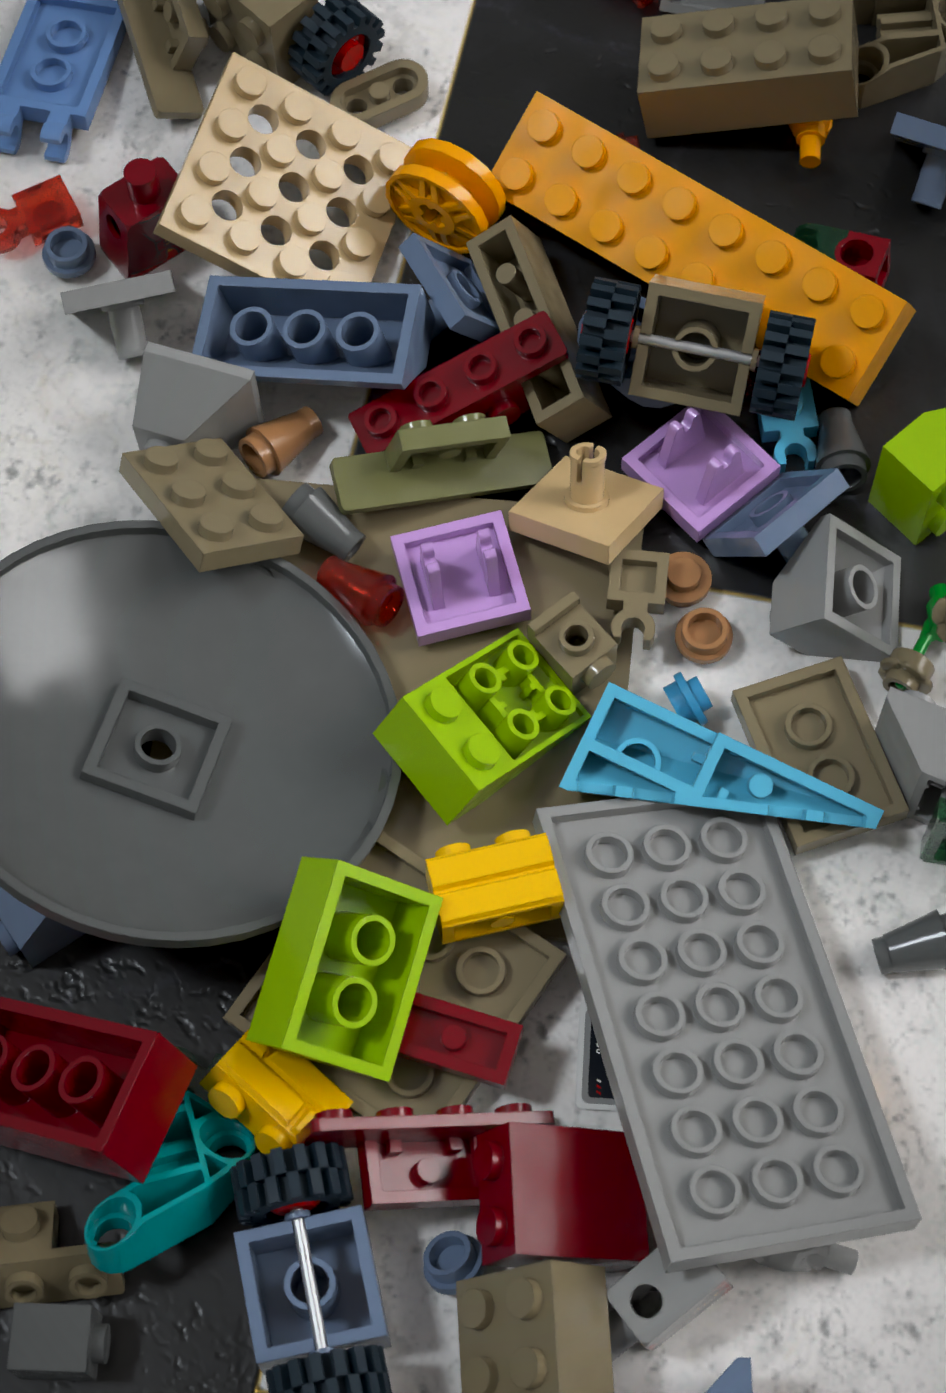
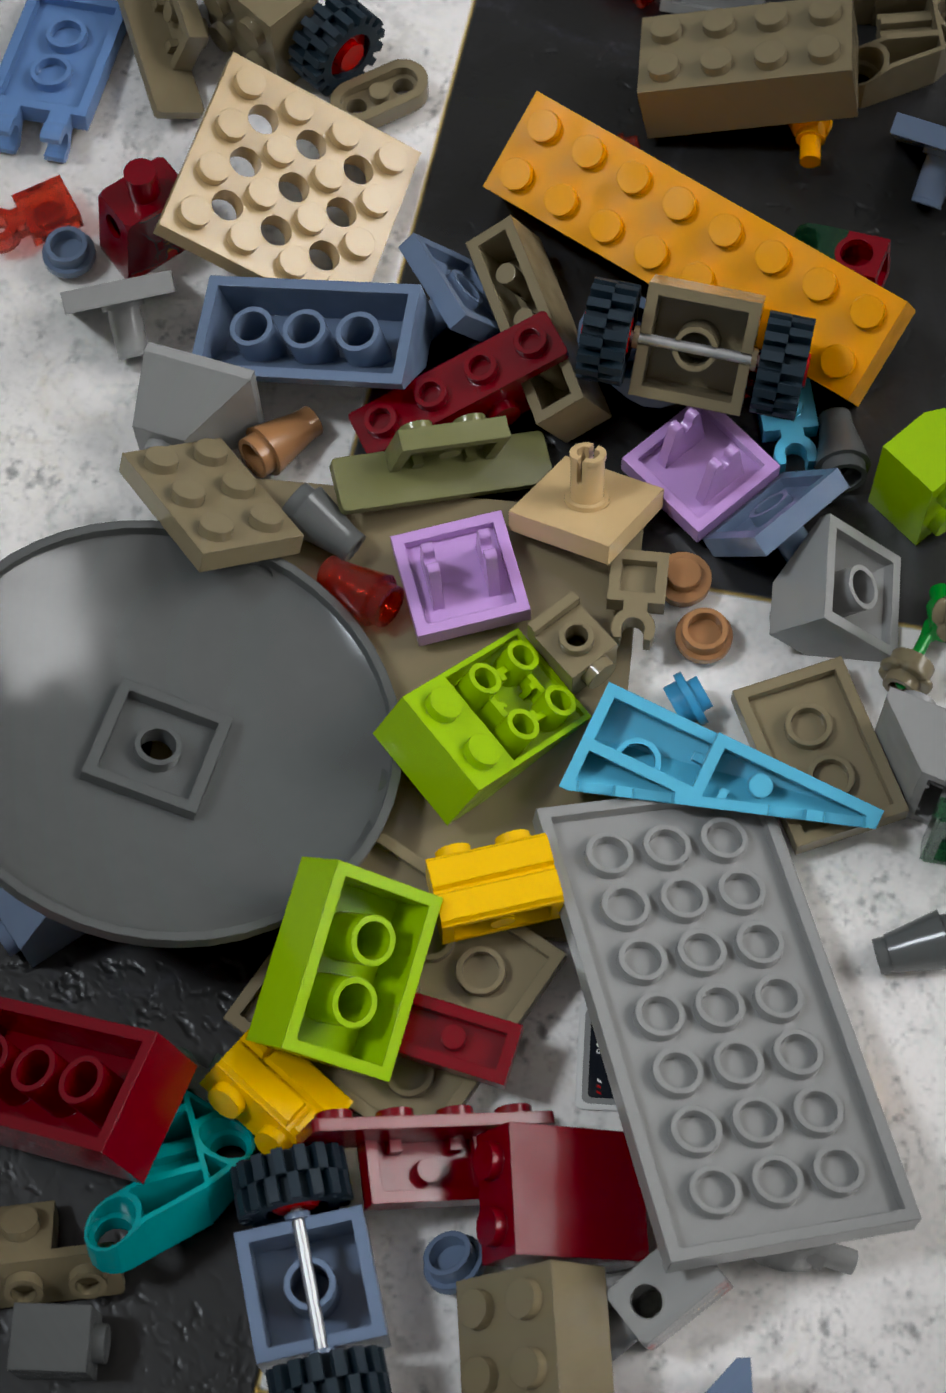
light orange wheel [386,138,506,254] -> none

